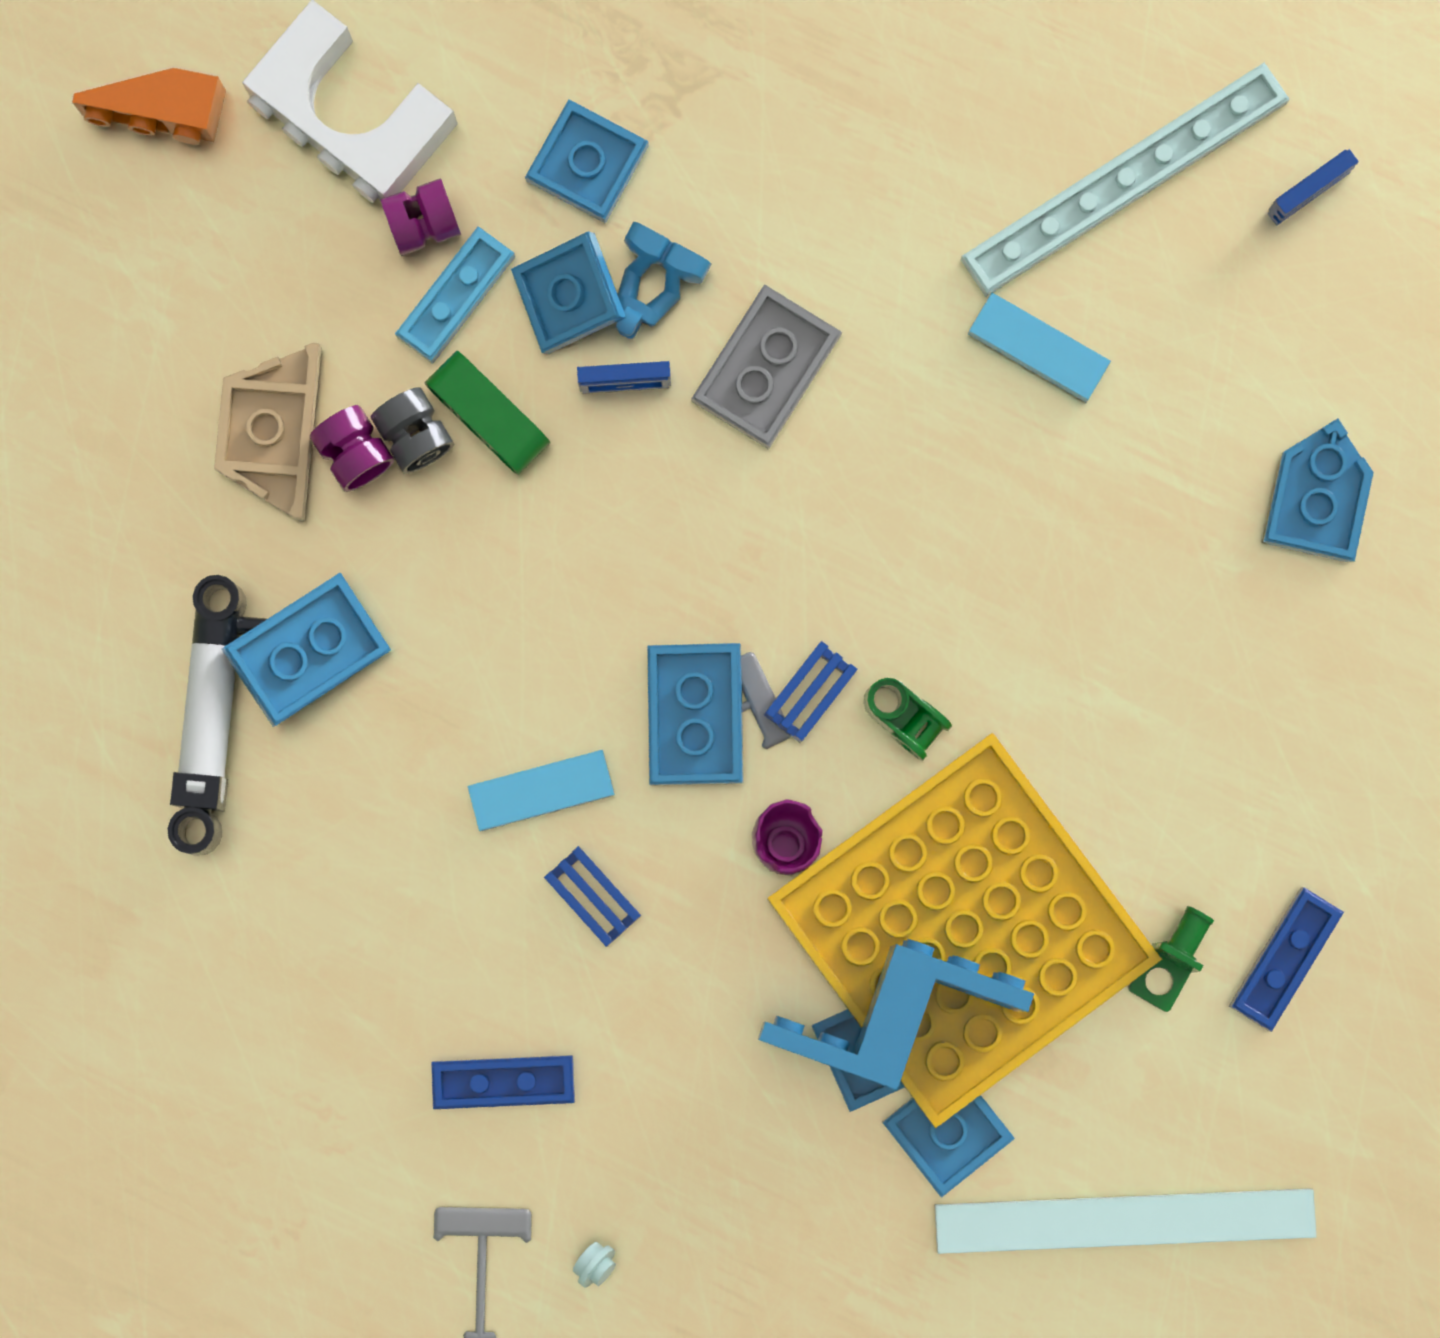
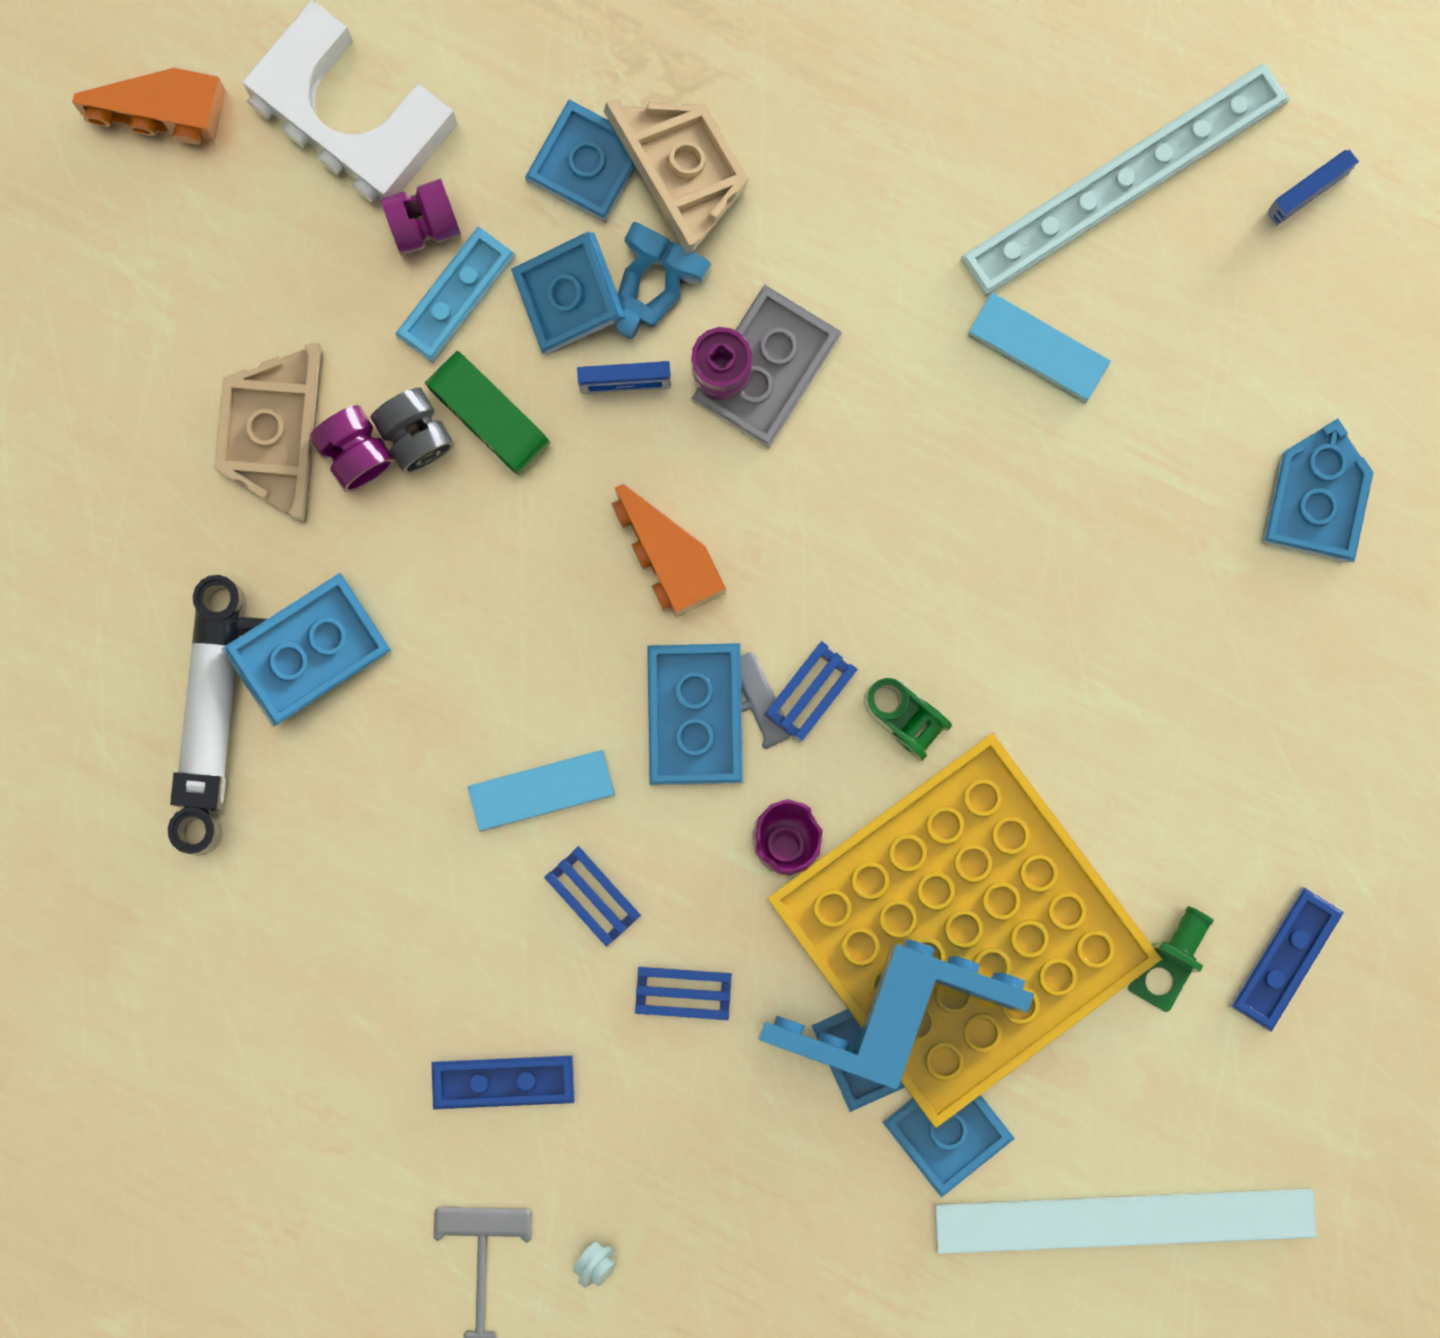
none -> tan wing [604,100,749,254]
none -> orange slope [611,484,726,618]
none -> blue tile [635,967,732,1020]
none -> magenta wheel [691,327,752,400]

